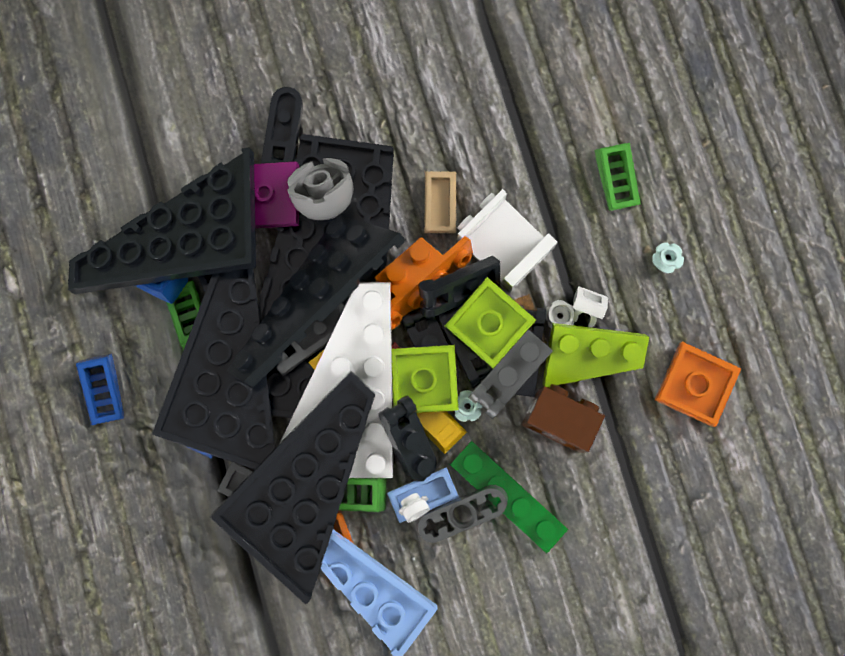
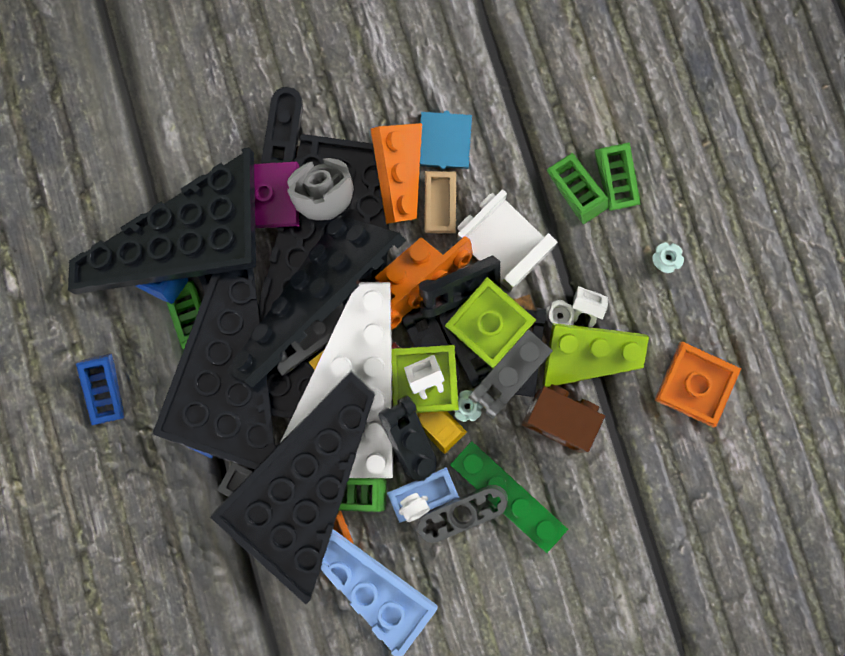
none -> orange wing [370,123,422,224]
none -> white tile [404,355,445,399]
none -> dark azure piece [420,110,472,170]
none -> bright green slope [547,153,608,224]

